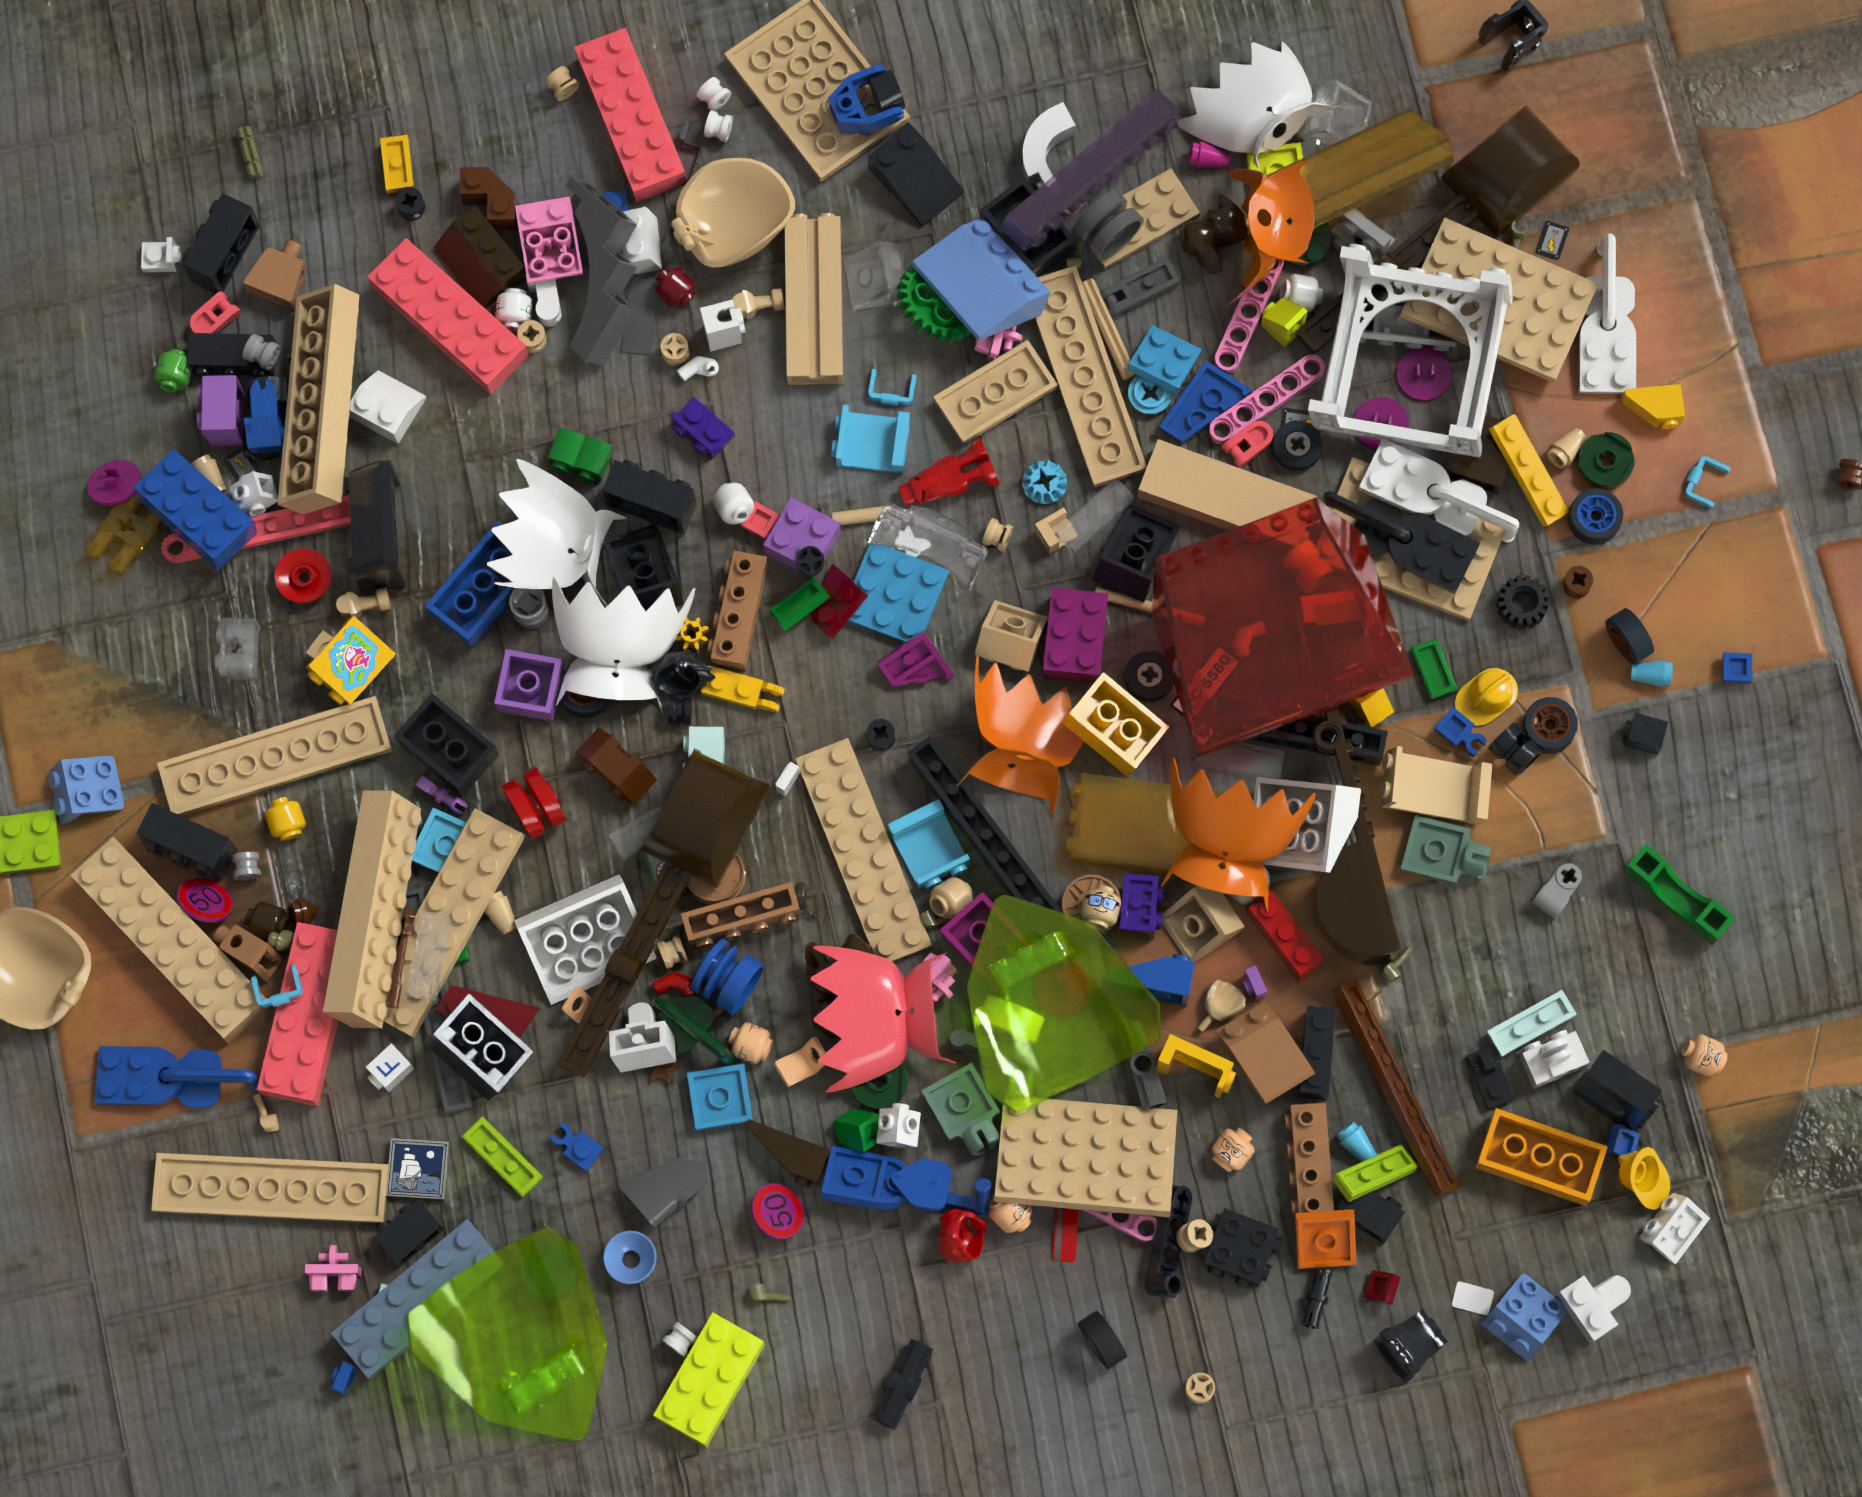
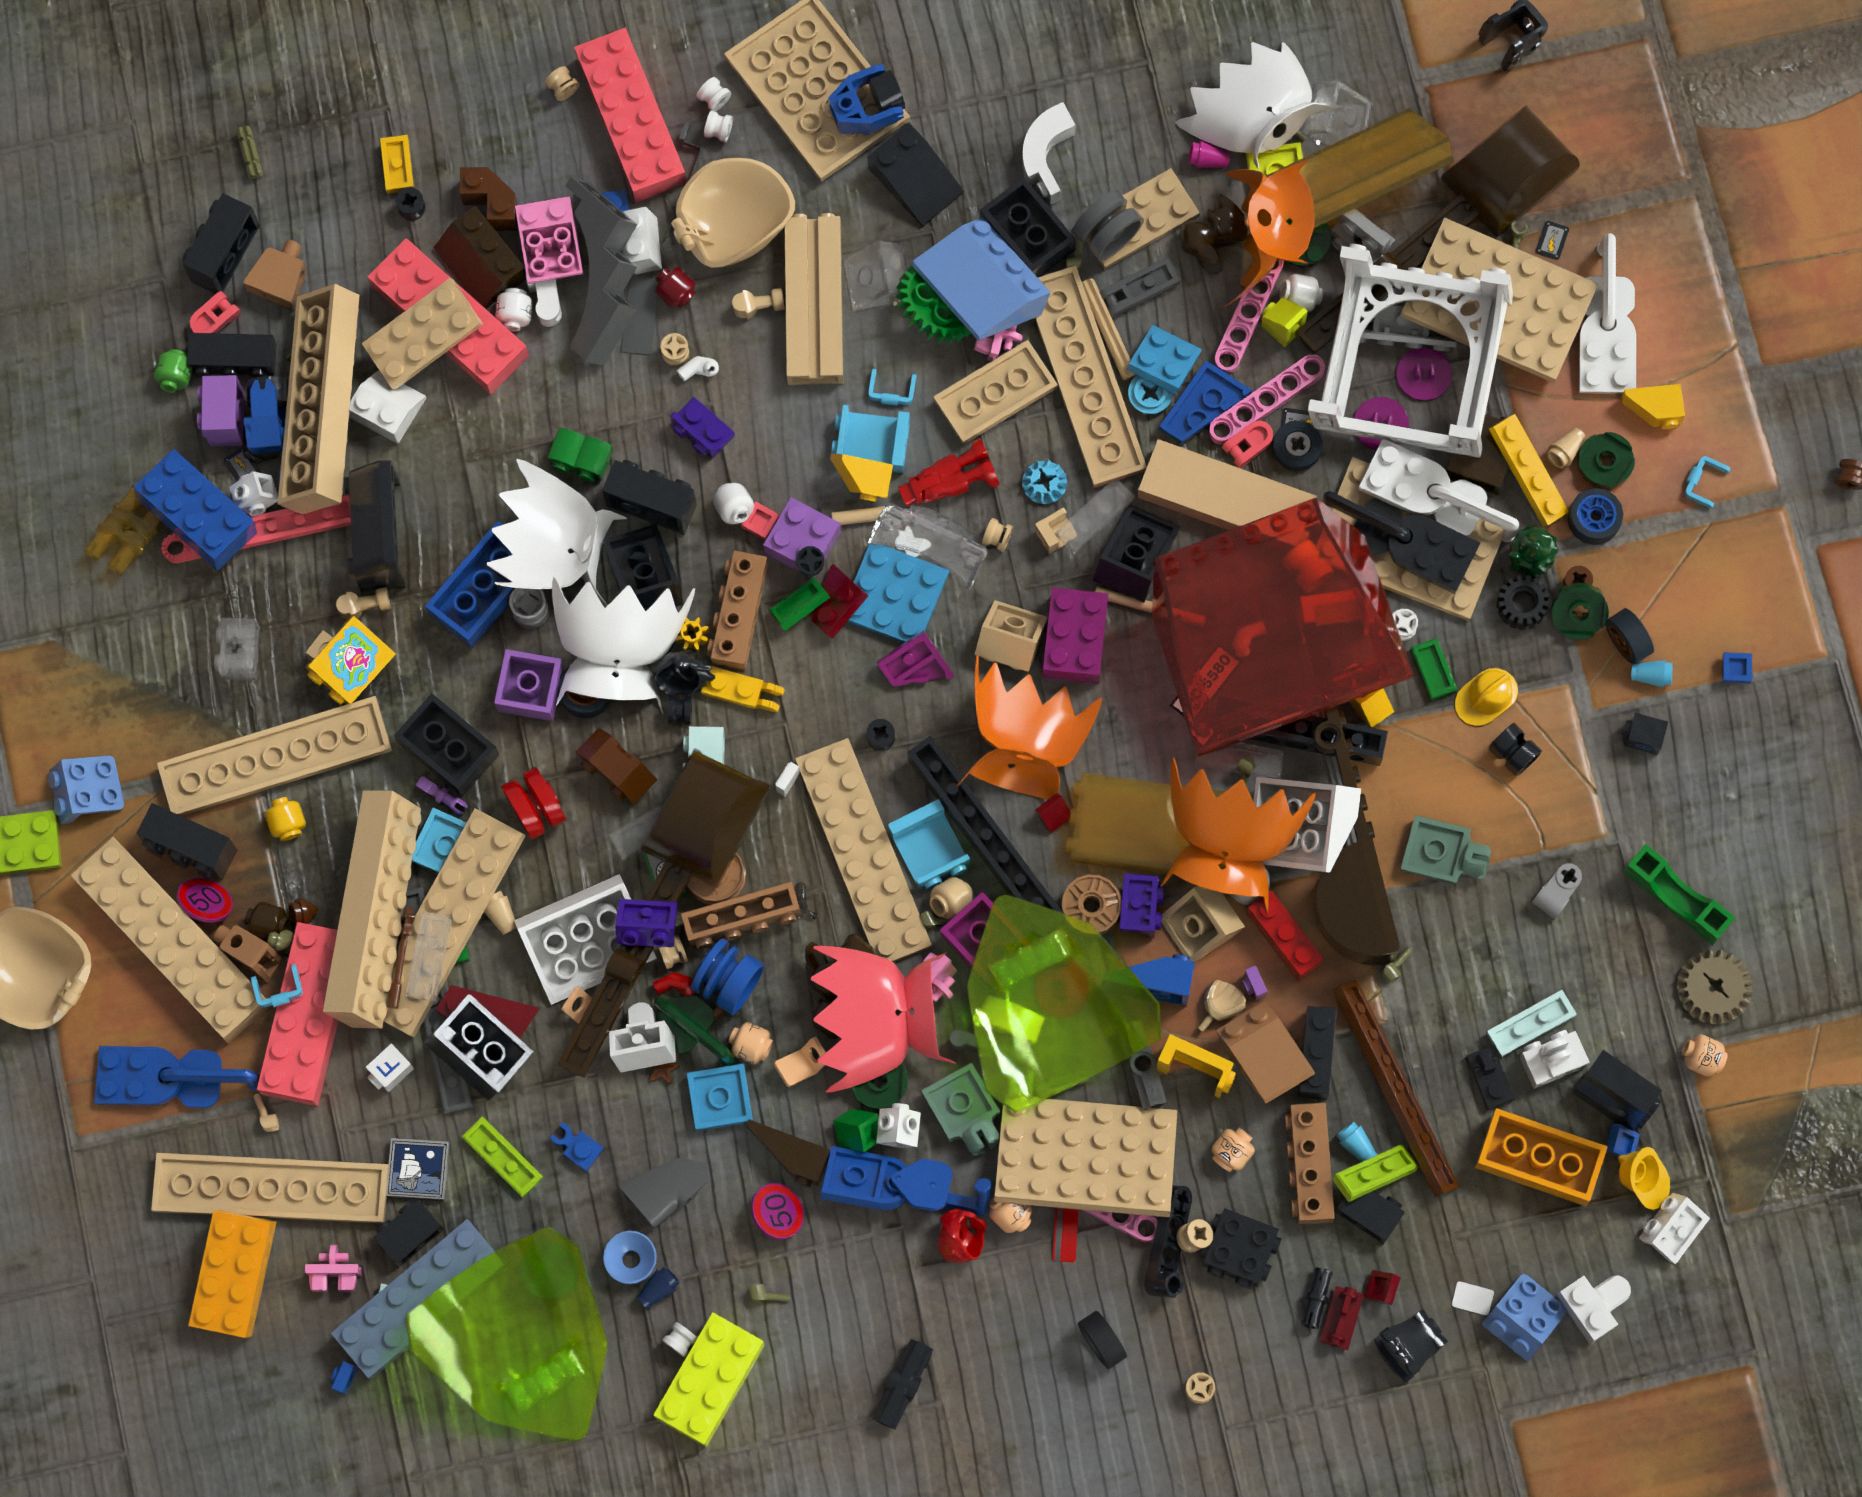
magenta piece [87,460,142,506] -> none
white bracket [141,237,181,272] -> none
tan cone [191,454,227,493] -> none
light grey wheel [231,852,261,881] -> none
light grey wheel [242,334,281,370] -> none
red dish [275,548,331,604] -> none
tan wheel [517,320,547,354] -> none
white brick [700,300,746,352] -> none
clear purple brick [1001,89,1180,252] -> none
yellow brick [1061,672,1169,777] -> none
tan head [1080,885,1121,930] -> none
black bush [1124,651,1175,702] -> none
orange tile [1295,1209,1356,1269] -> none
tan panel [1379,746,1492,825] -> none
blue plate [1434,707,1487,757] -> none
wheel [1522,697,1578,754] -> none
none -> light orange brick [188,1210,277,1338]
none -> tan plate [362,278,484,390]
none -> dark purple bracket [615,899,677,947]
none -> dark blue cone [636,1266,680,1309]
none -> yellow slope [830,454,893,502]
none -> dark red tile [1035,793,1073,833]
none -> olive hand [1236,756,1256,786]
none -> dark red hinge [1320,1286,1364,1351]
none -> white wheel [1388,609,1418,642]
none -> dark green animal [1508,525,1558,579]
none -> dark green plate [1551,583,1609,640]
none -> dark tan gear [1677,949,1753,1024]

